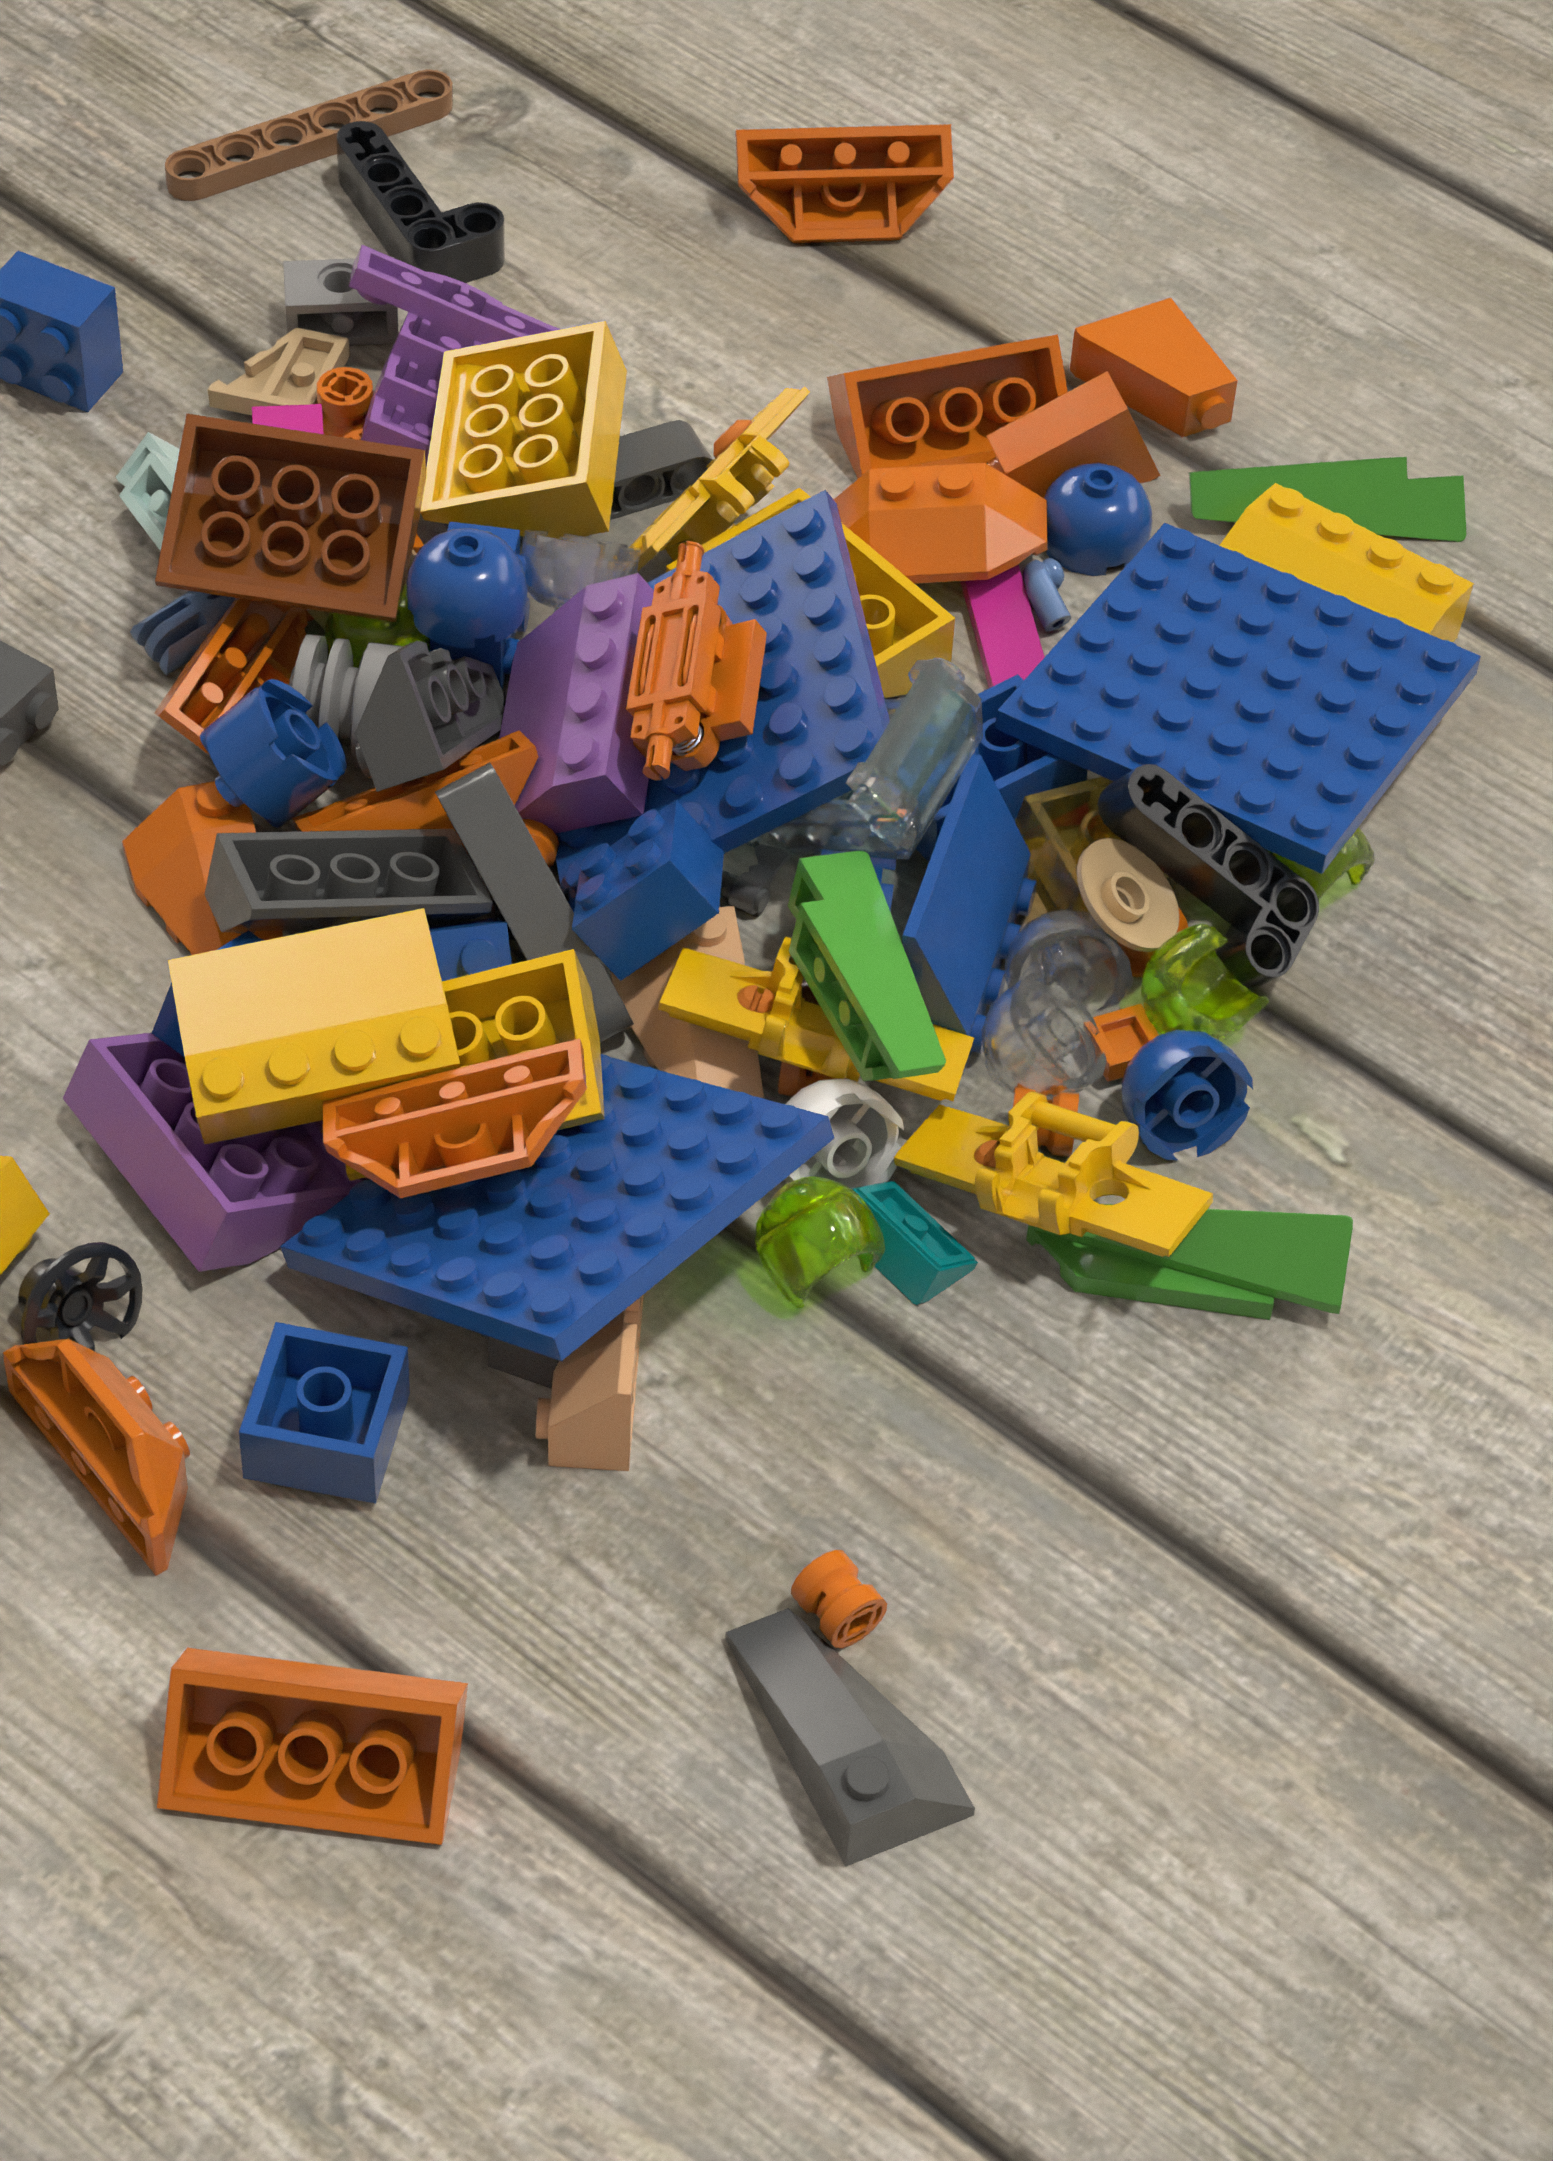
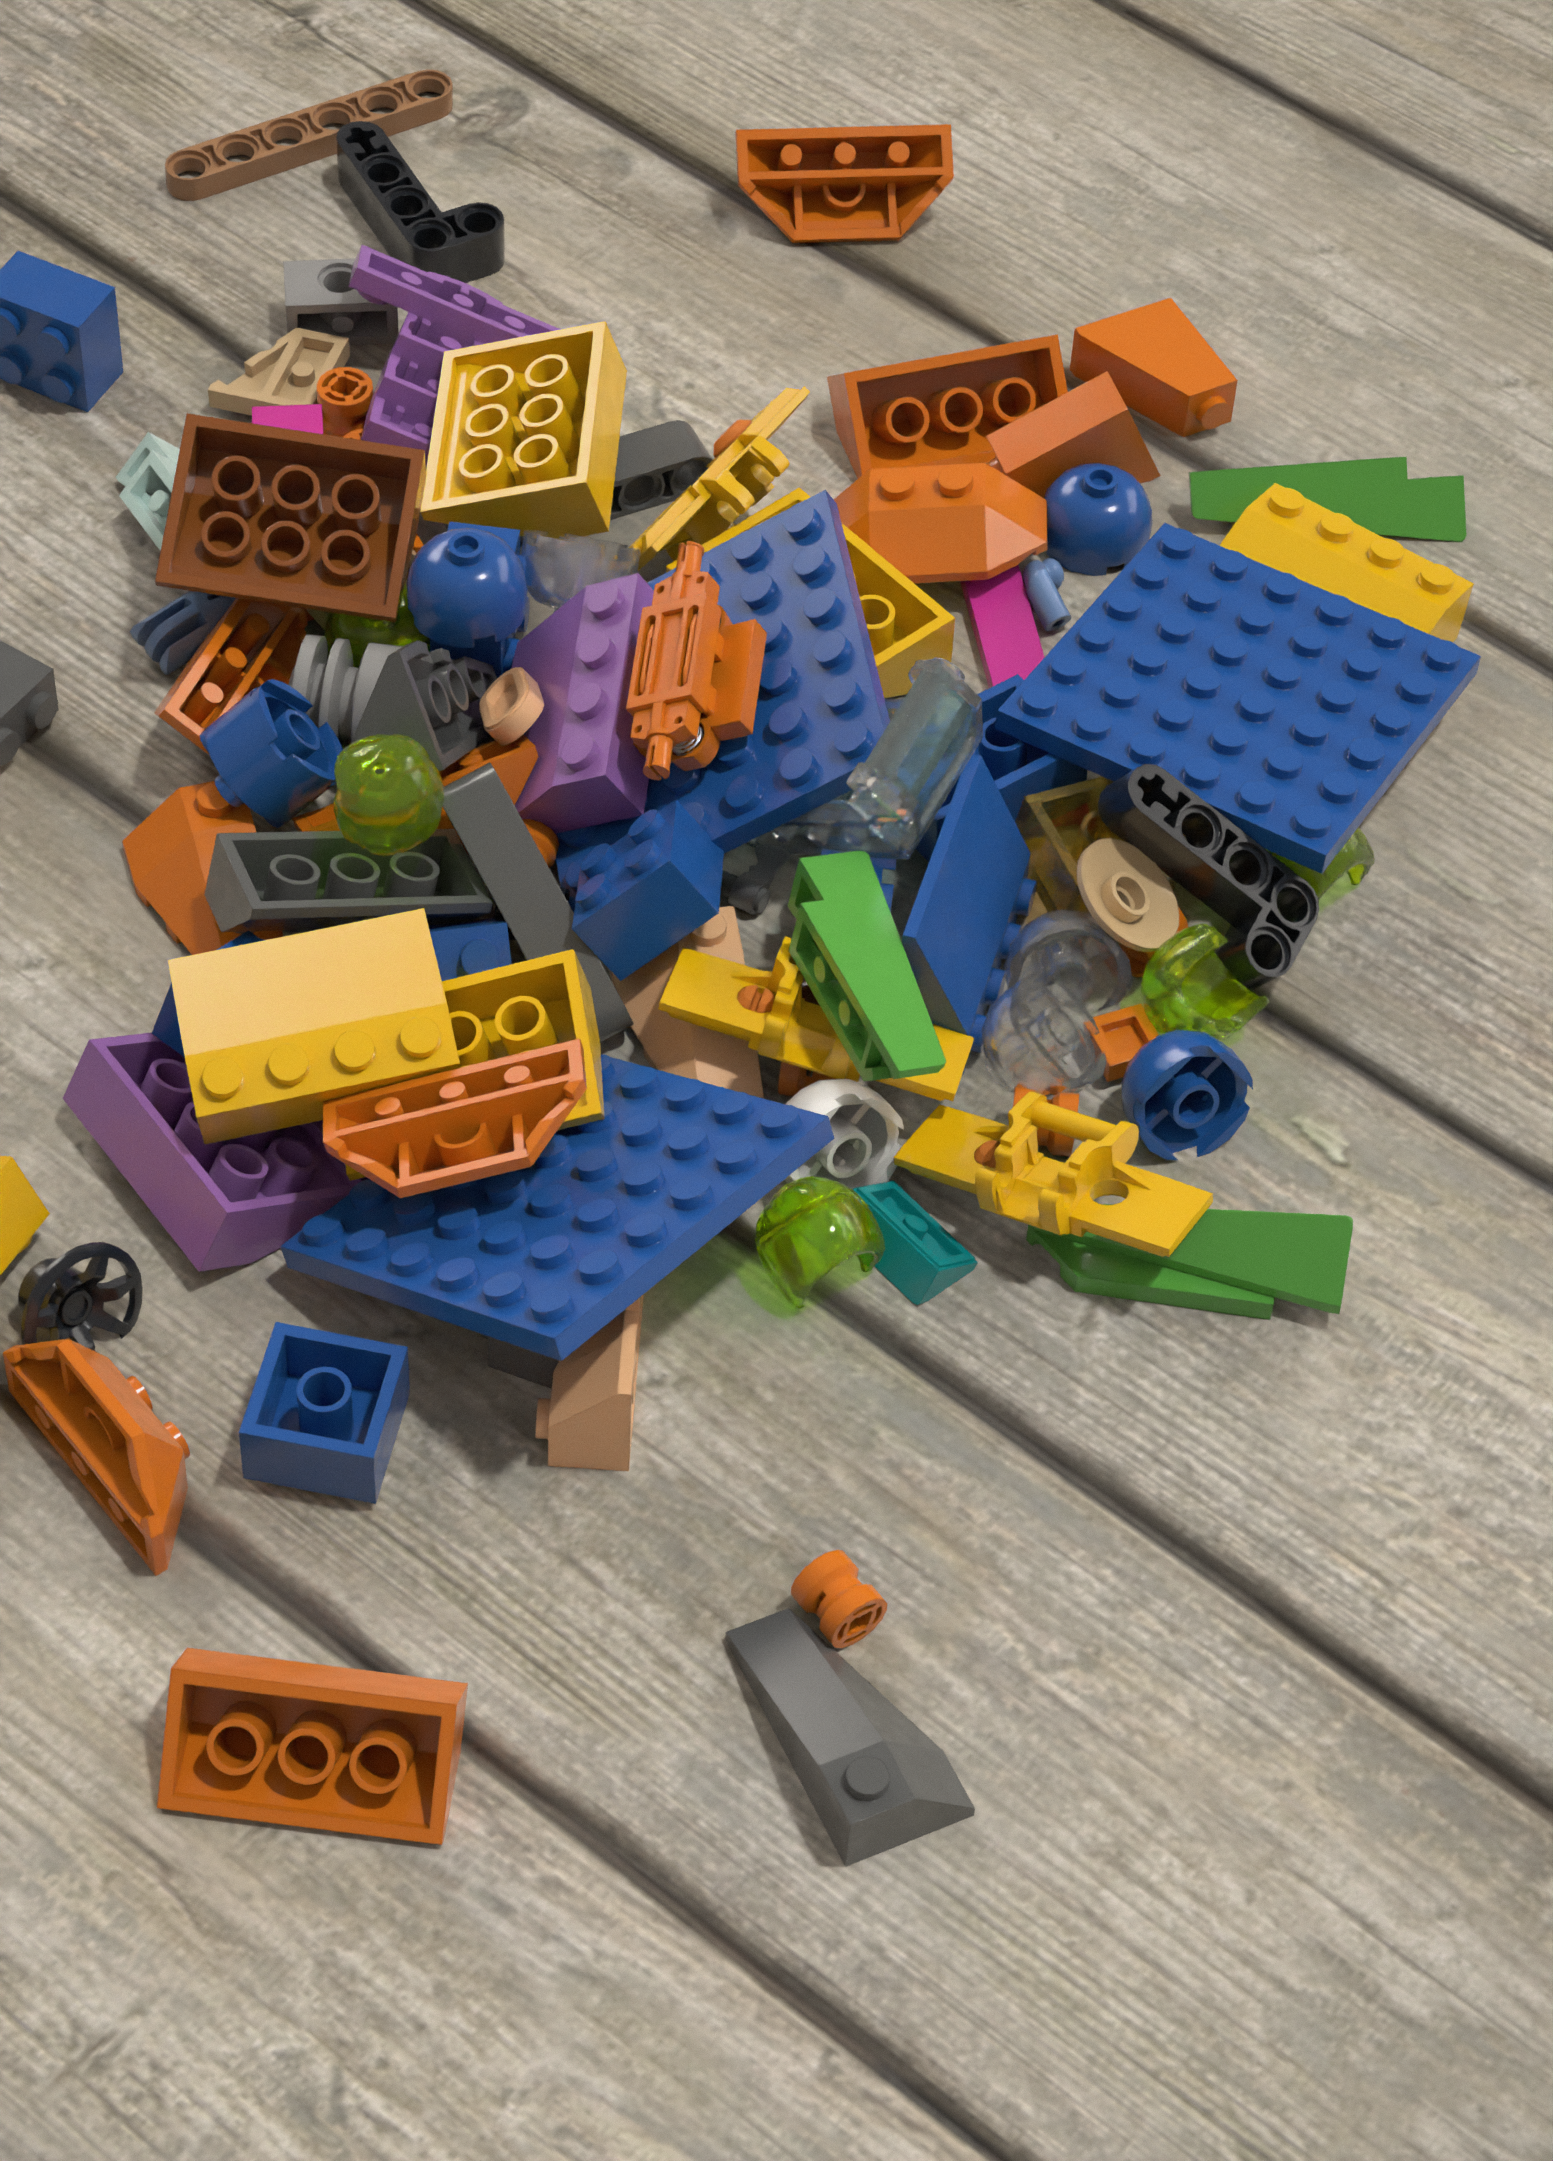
none -> clear neon green piece [334,734,445,856]
none -> light nougat tile [479,667,544,746]

